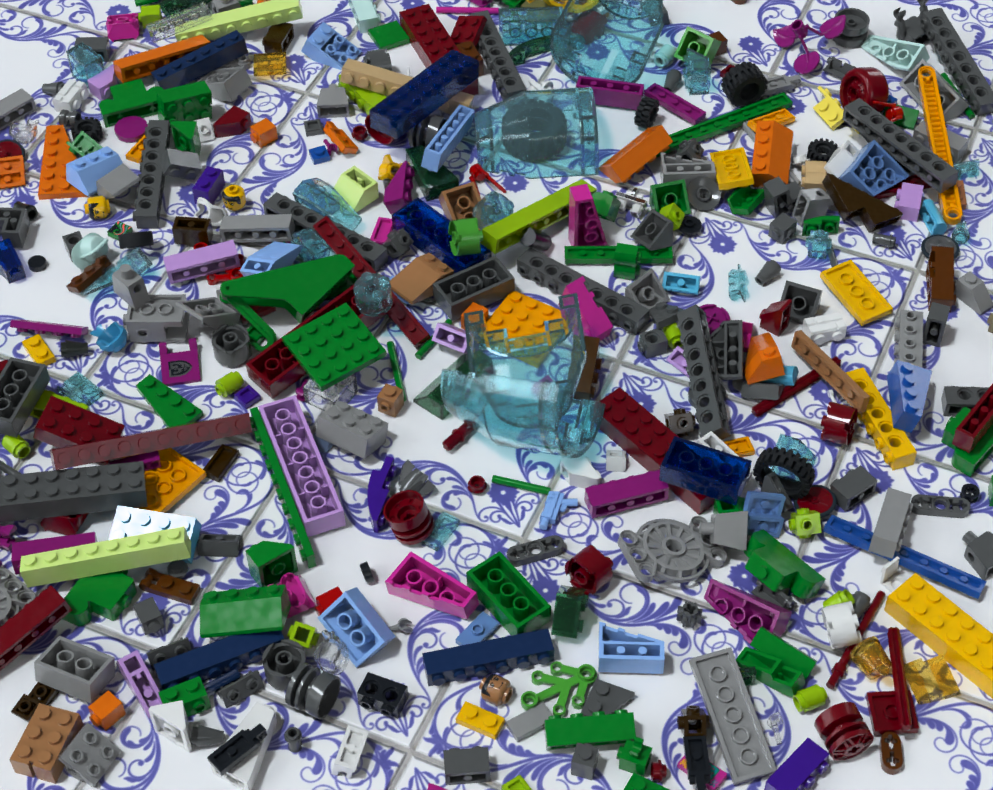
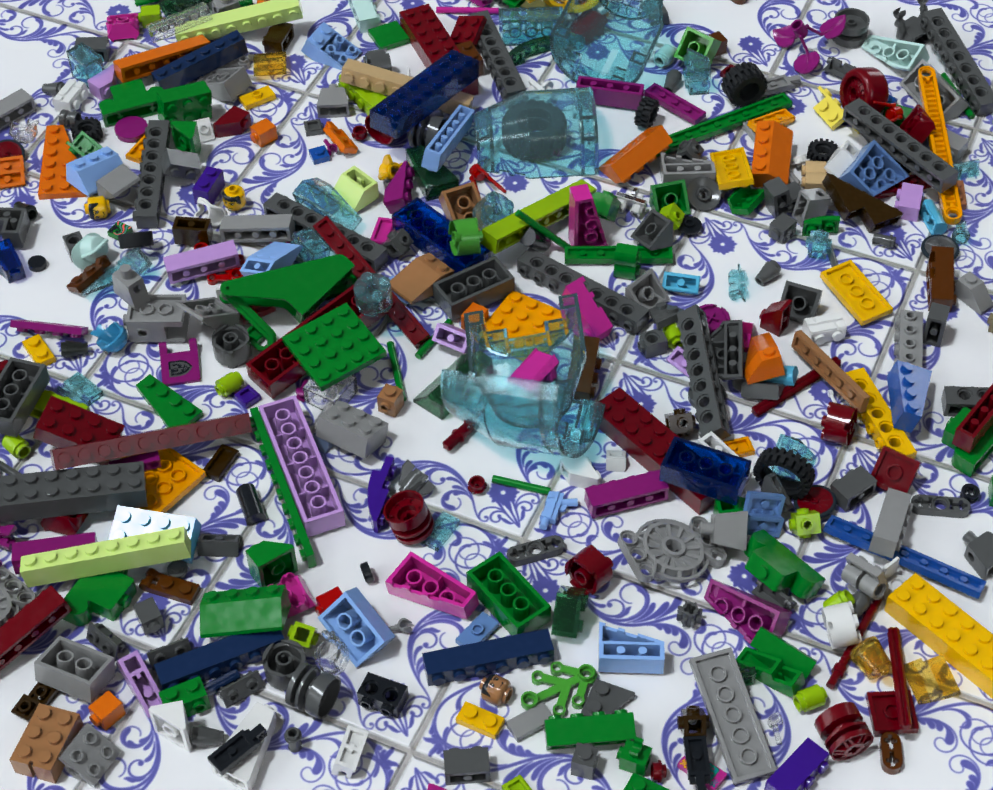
none -> dark grey hinge [86,622,127,661]
none -> black brick [236,483,266,526]
none -> yellow plate [239,85,276,110]
none -> dark pink slope [507,348,559,391]
none -> green bar [515,210,571,250]
none -> light grey plate [841,552,891,601]
none -> dark red plate [871,445,922,493]
none -> dark red slope [899,104,936,144]

